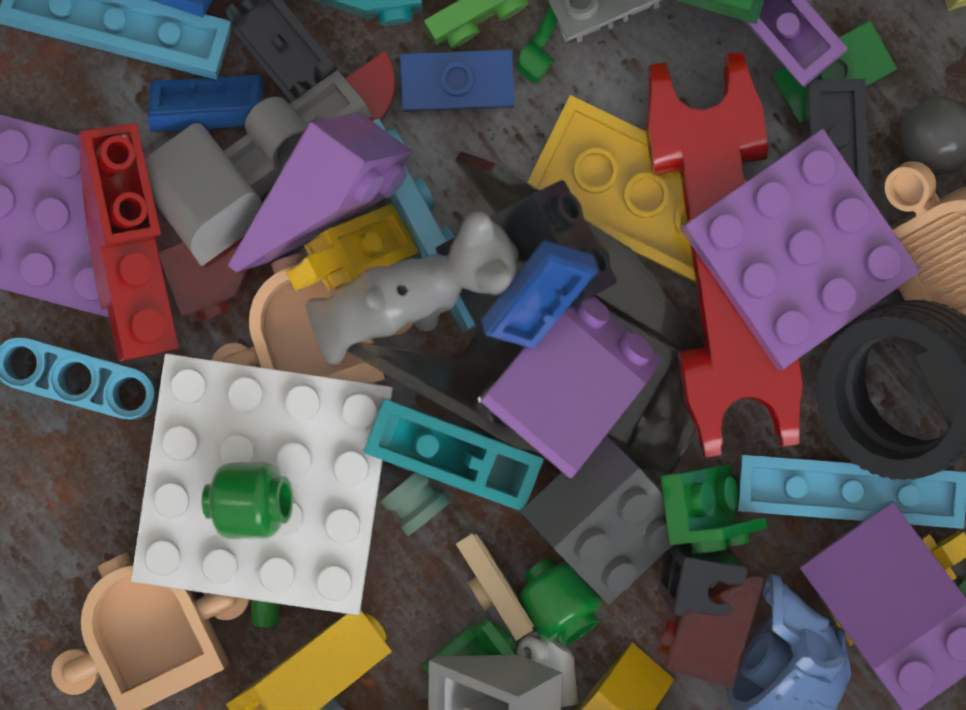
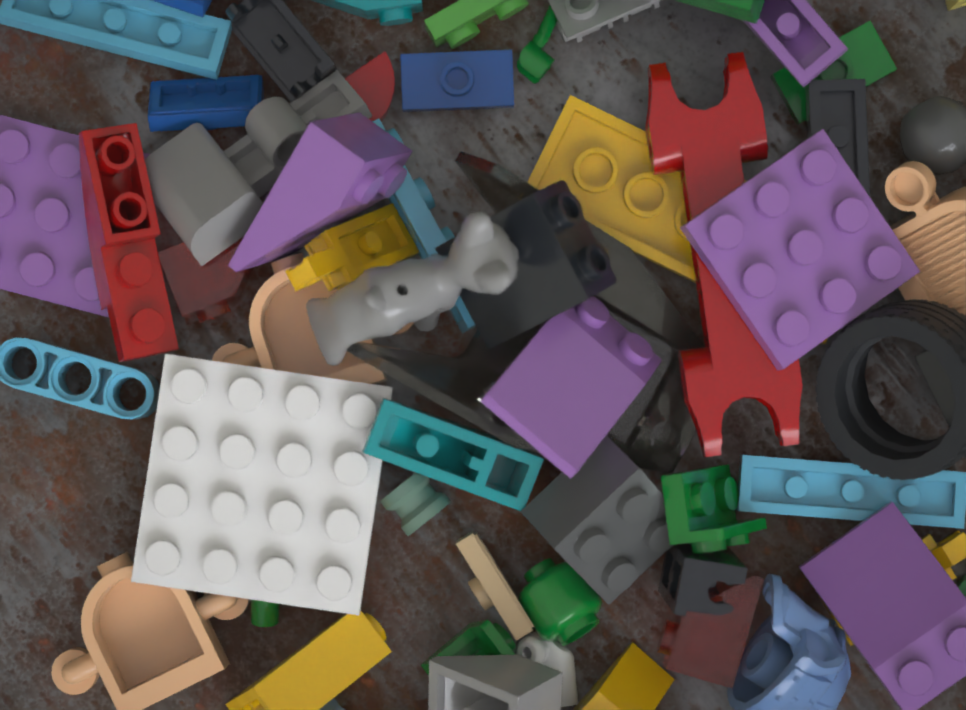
green head [201,462,293,539] -> none
blue plate [482,240,598,349] -> none

